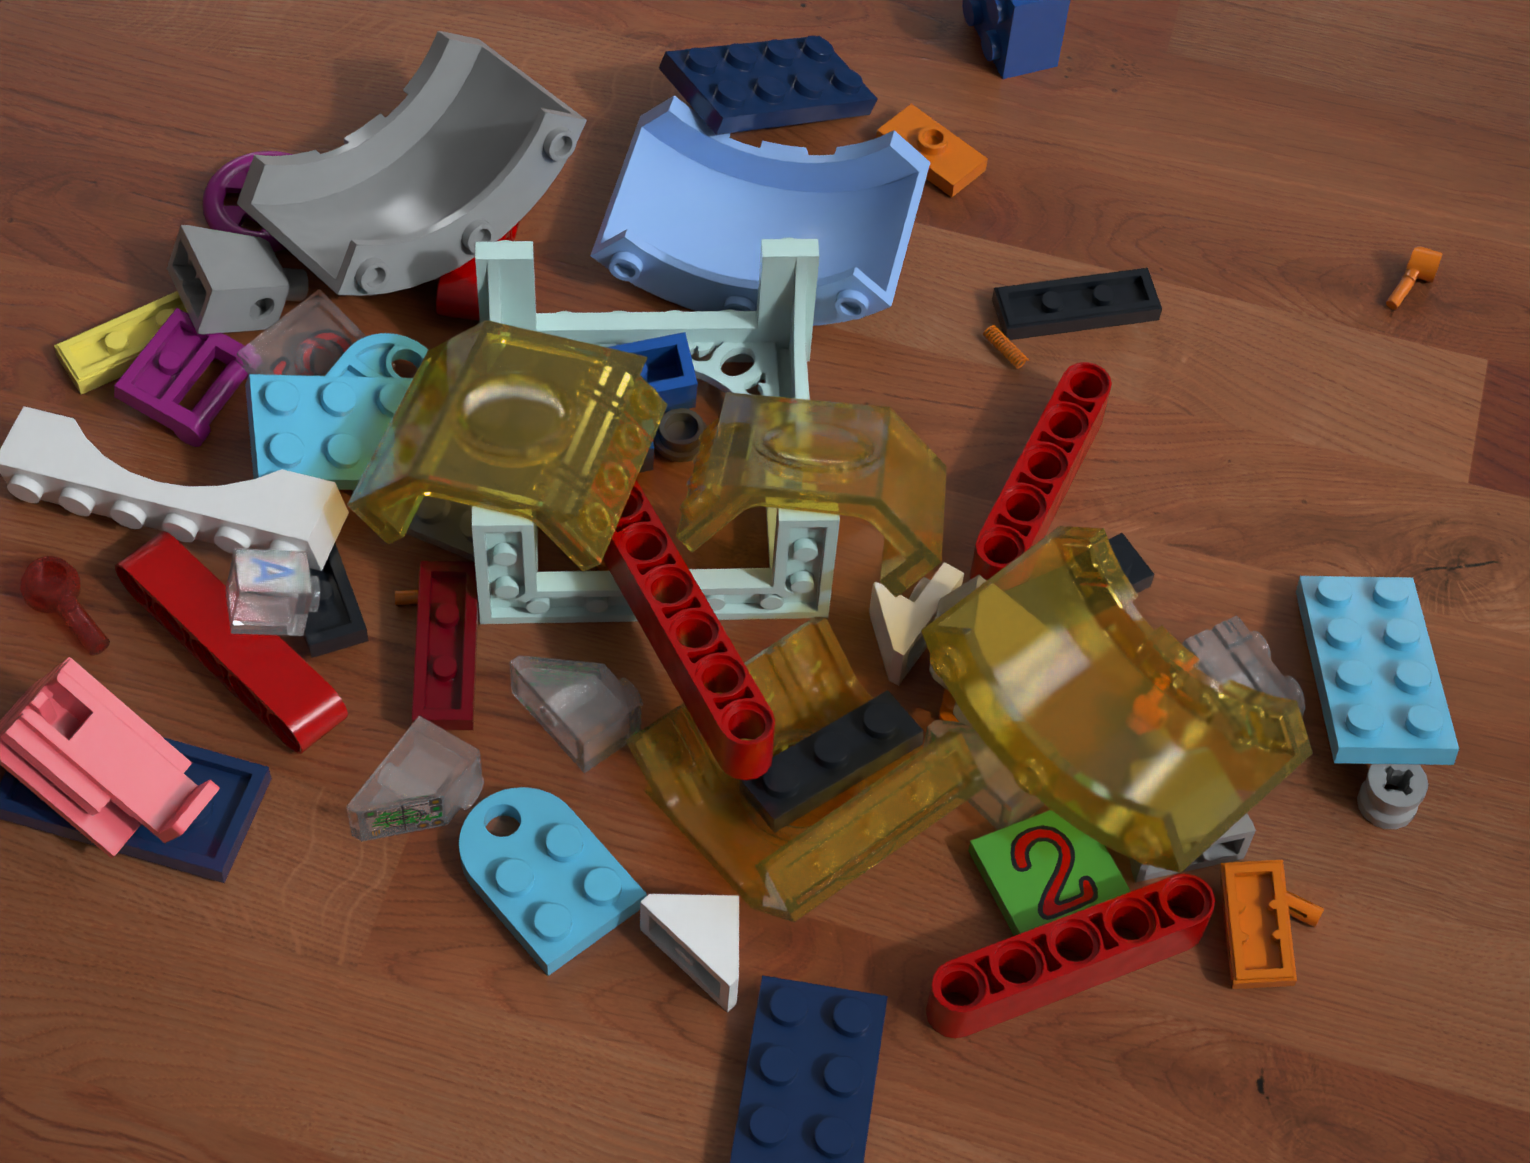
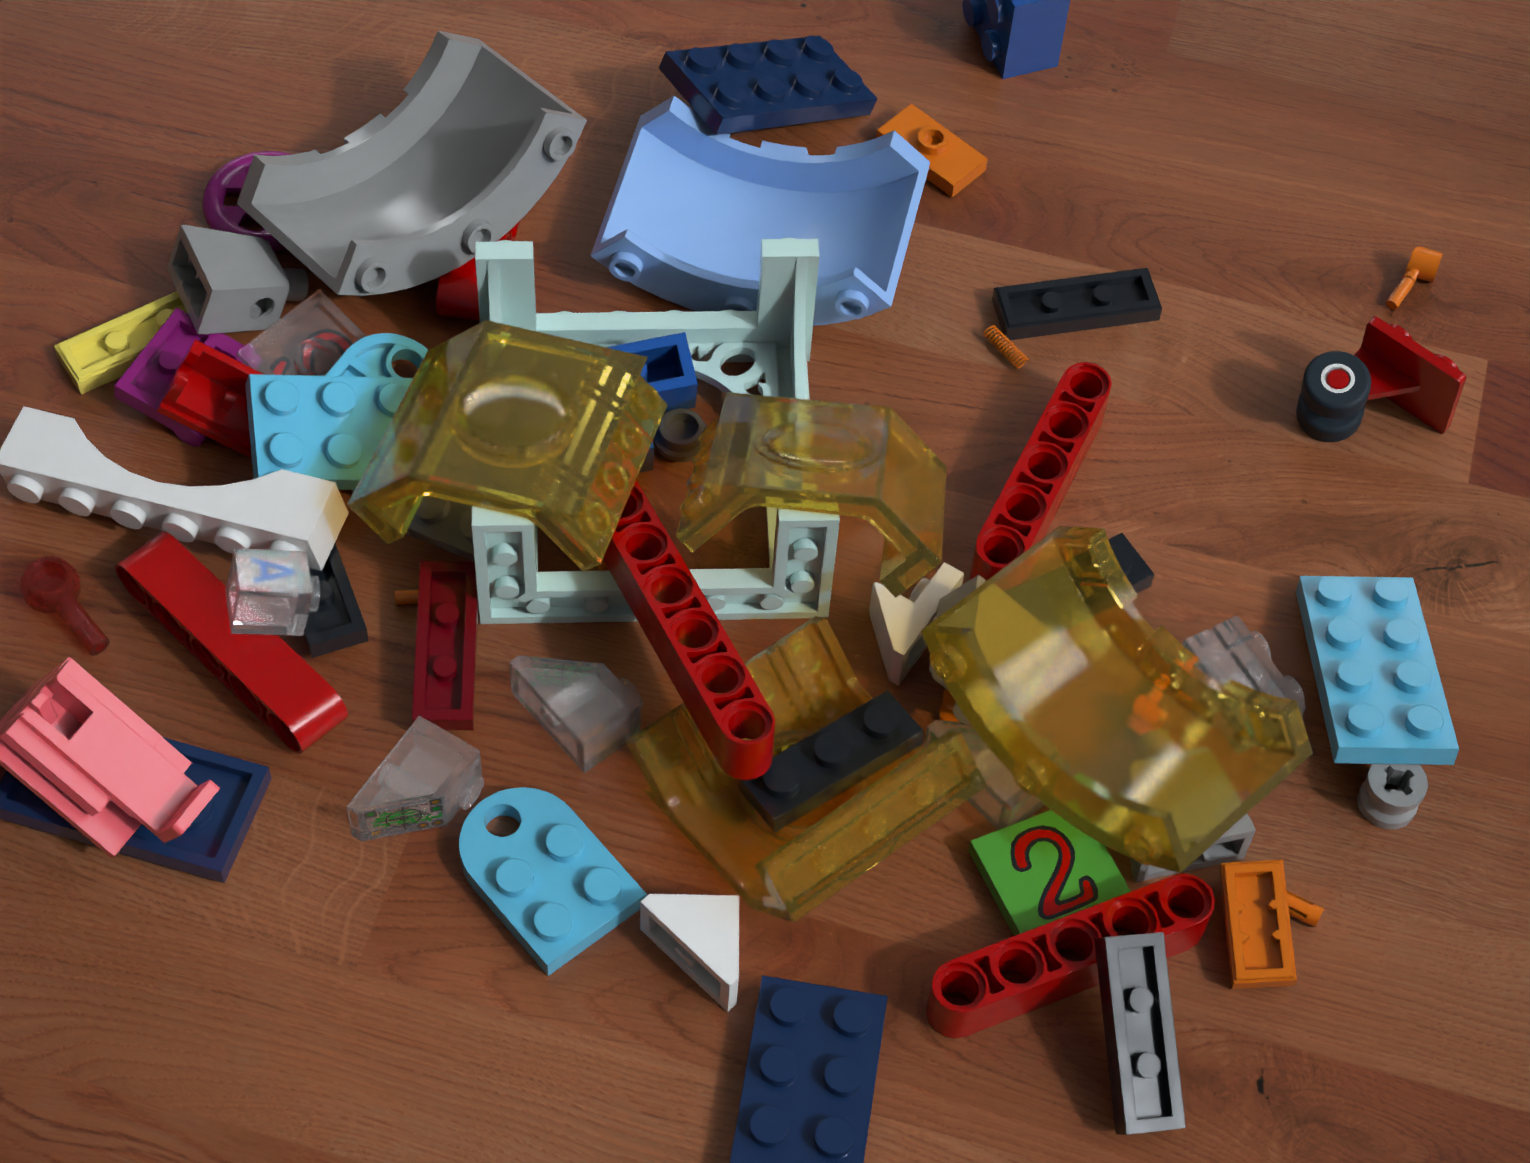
none -> red hinge [156,339,265,459]
none -> plate [1094,932,1186,1135]
none -> red plate [1296,316,1467,442]

